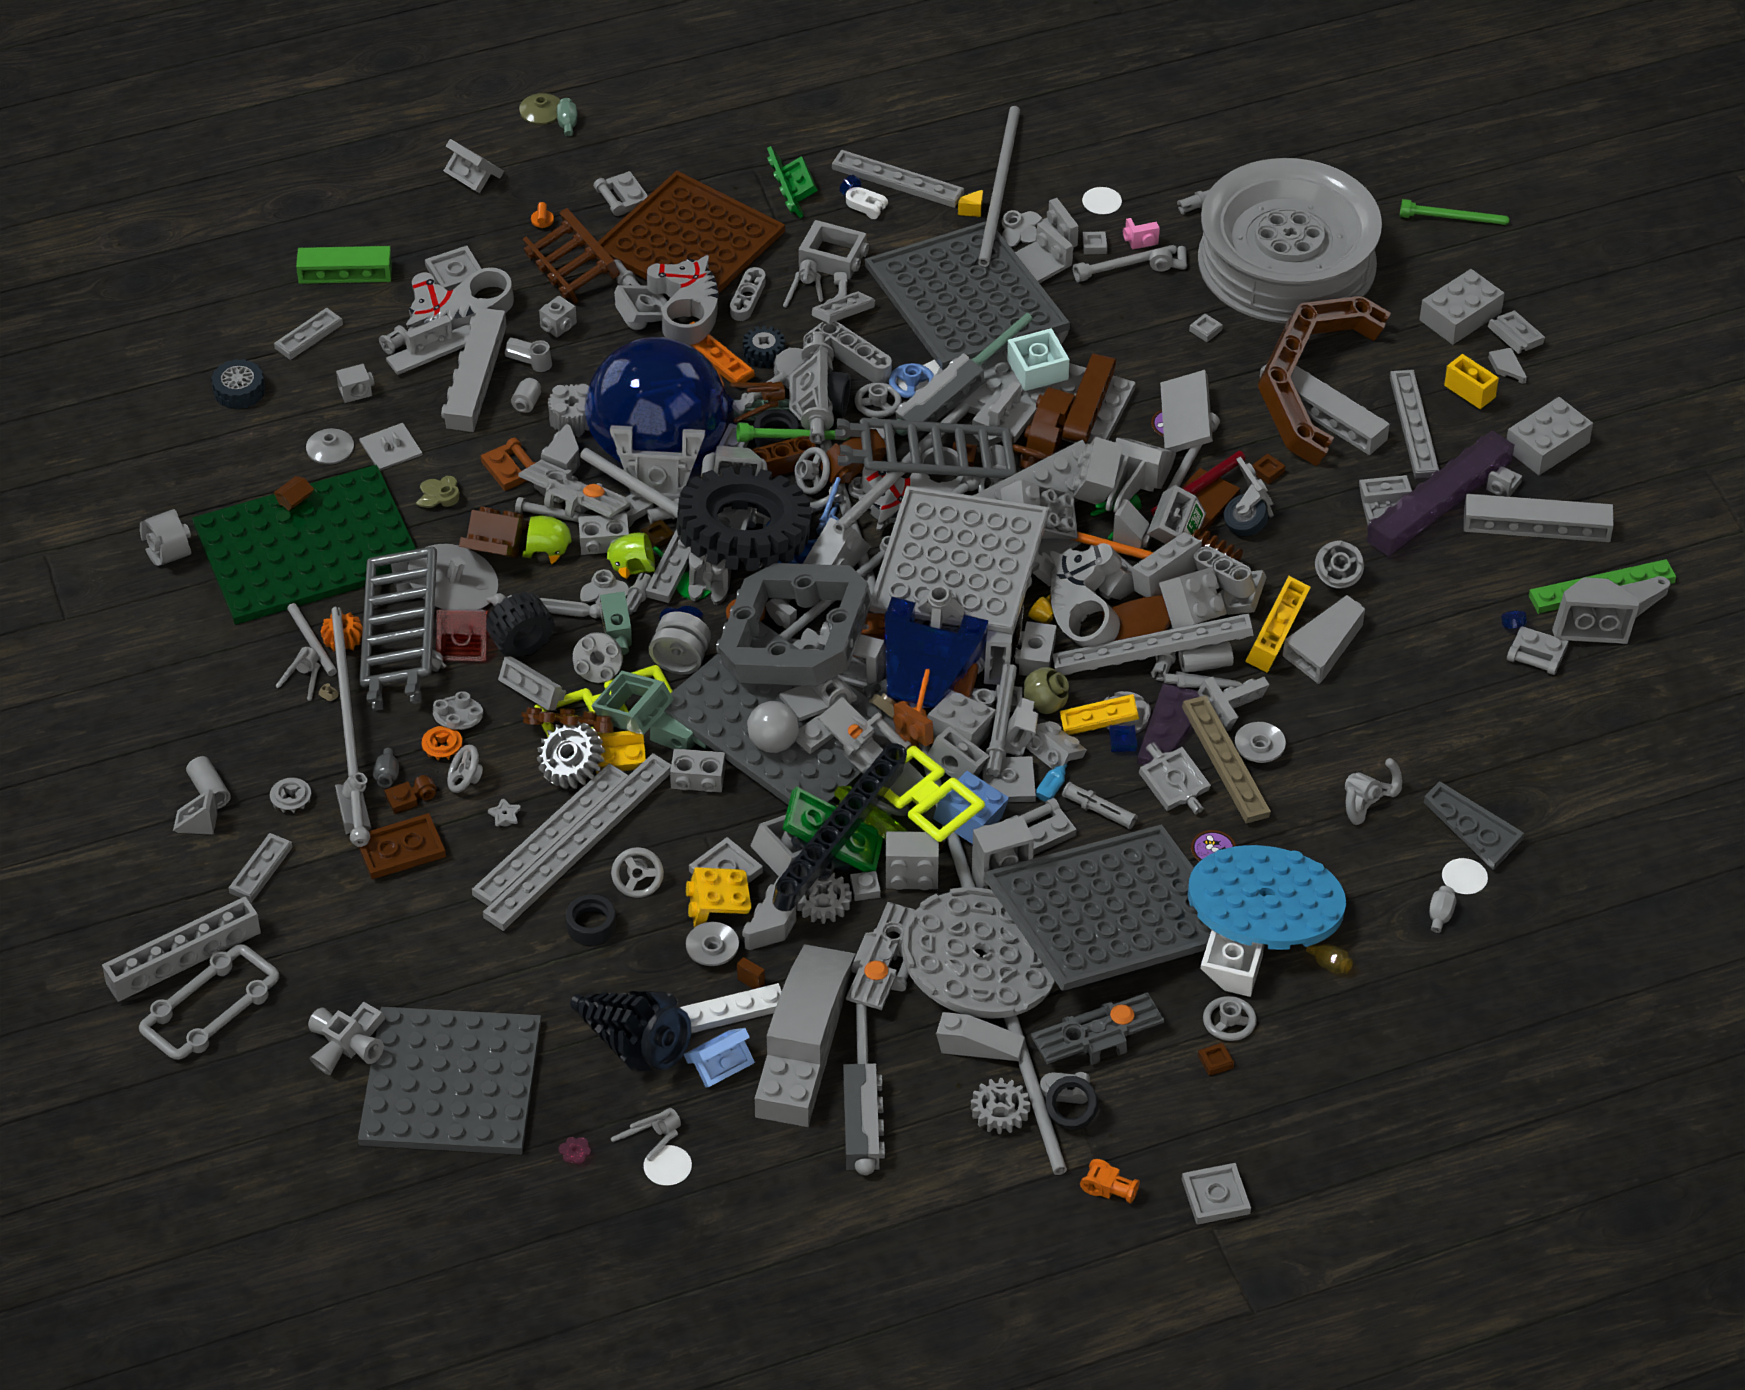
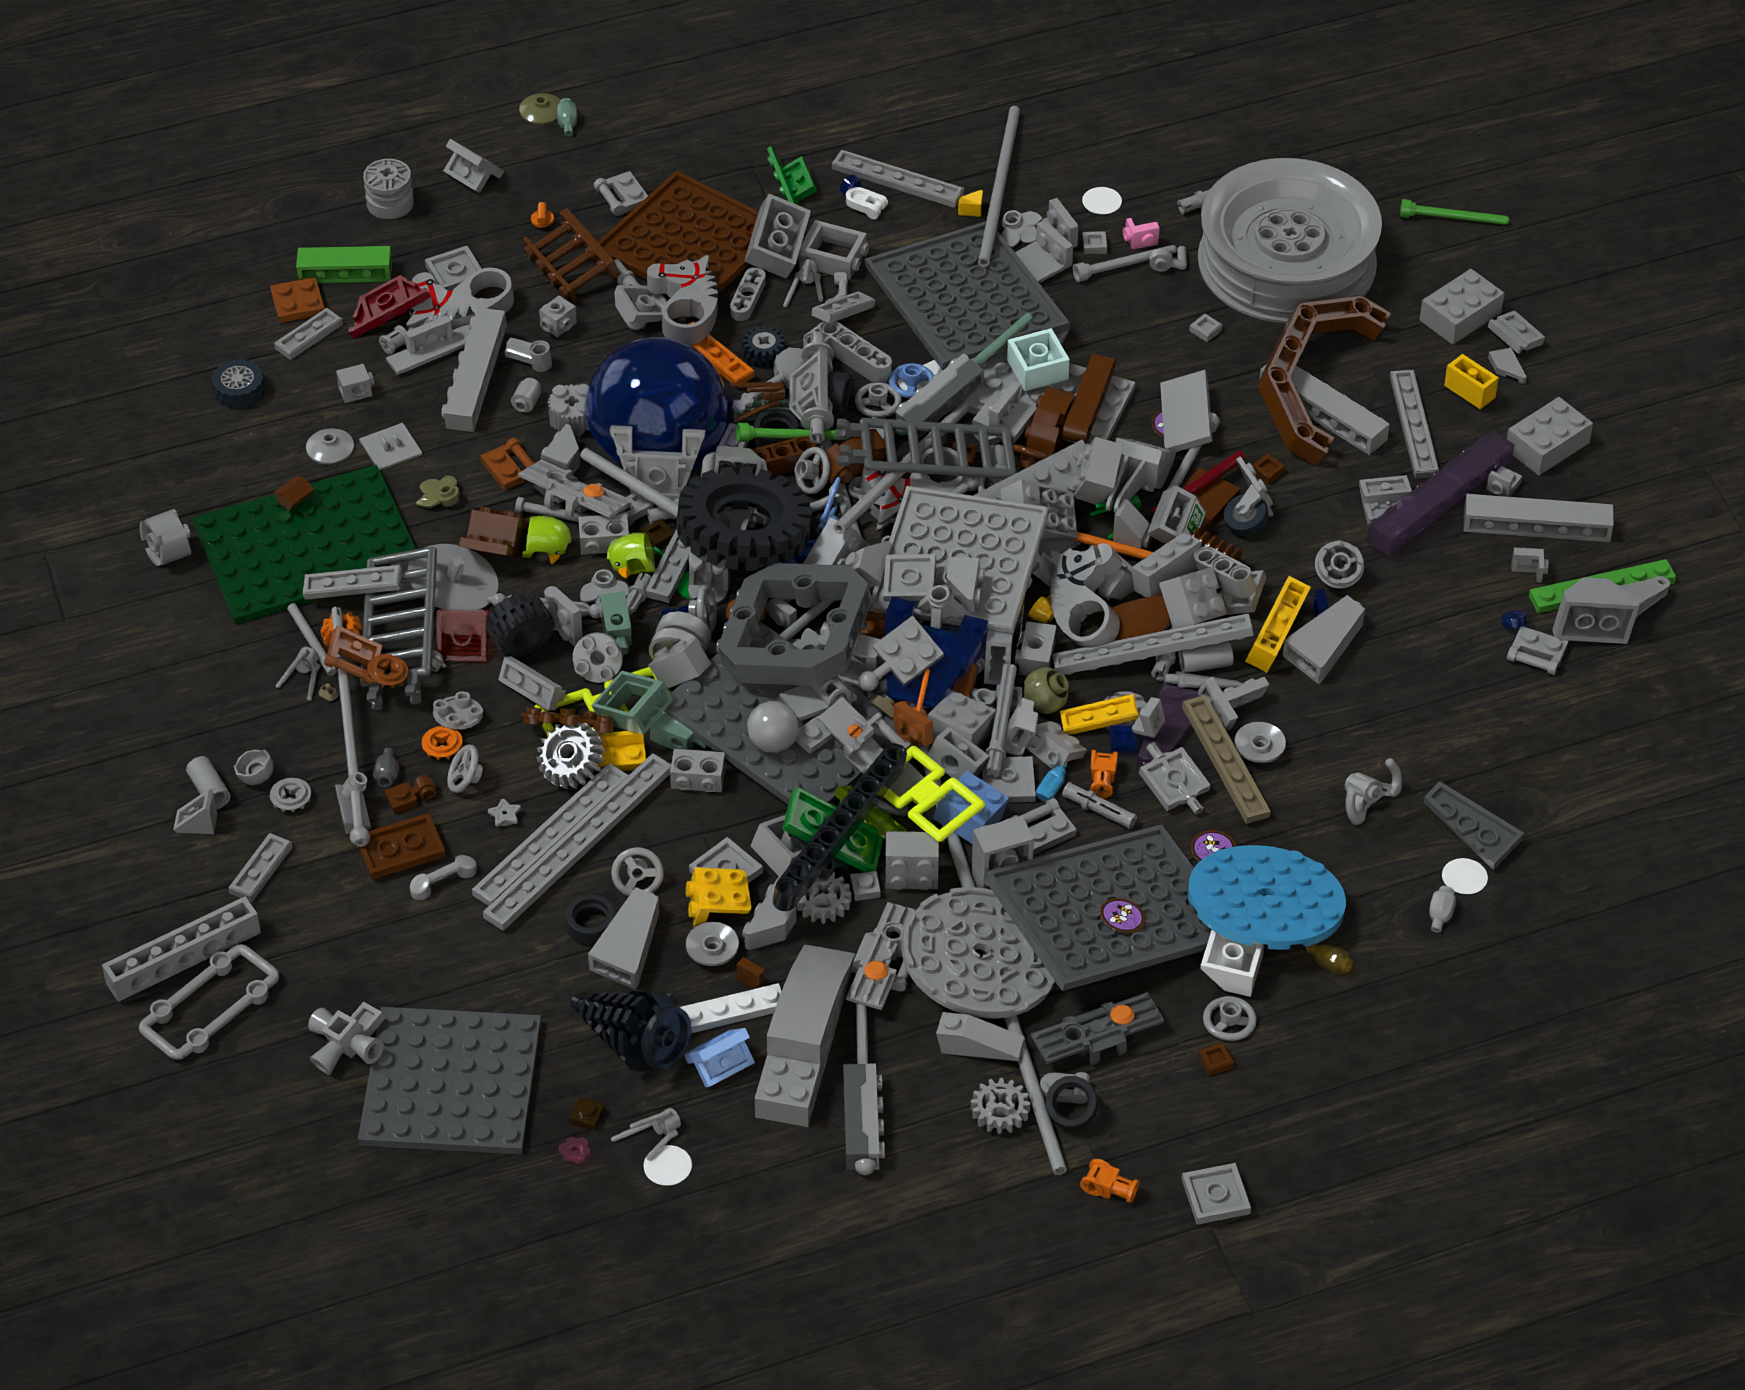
none -> light grey hair [234,749,274,786]
none -> dark orange plate [270,277,325,323]
none -> light grey tile [303,565,402,600]
none -> dark orange plate [324,625,382,685]
none -> dark red wing [348,275,432,339]
none -> light grey wheel [363,159,414,219]
none -> dark orange gear [368,654,408,688]
none -> light grey bar [410,855,477,900]
none -> light grey plate [544,586,583,647]
none -> dark brown plate [569,1097,605,1131]
none -> light grey slope [588,887,659,990]
none -> light grey brick [648,639,712,688]
none -> light grey piece [688,585,717,633]
none -> light grey brick [744,194,811,278]
none -> light grey slope [845,541,892,588]
none -> light grey plate [858,616,944,691]
none -> light grey plate [883,554,936,602]
none -> light grey slope [946,556,985,613]
none -> orange connector [1090,750,1118,799]
none -> sticker [1100,898,1145,932]
none -> light grey bracket [1132,697,1165,738]
none -> clear blue tile [1313,589,1329,618]
none -> light grey bracket [1511,548,1548,583]

